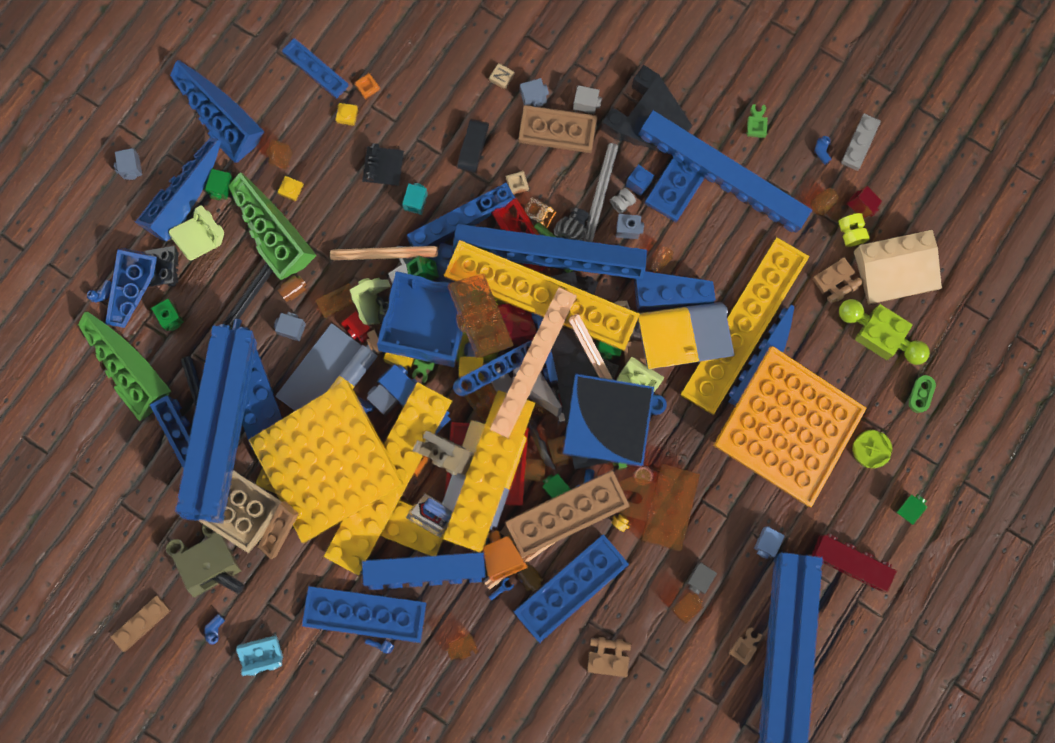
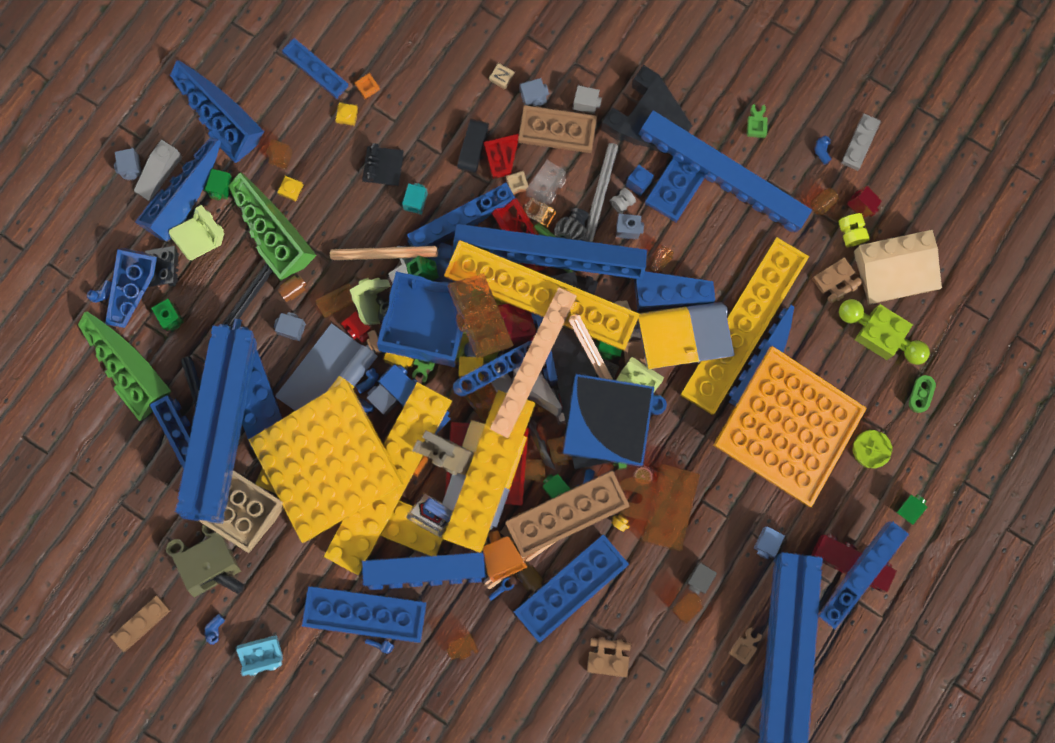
medium nougat plate [258,501,299,559] -> none
none -> light grey slope [134,140,182,201]
none -> blue arm [356,368,379,394]
none -> red wing [484,134,519,179]
none -> clear brick [526,160,567,207]
none -> blue slope [819,521,909,629]

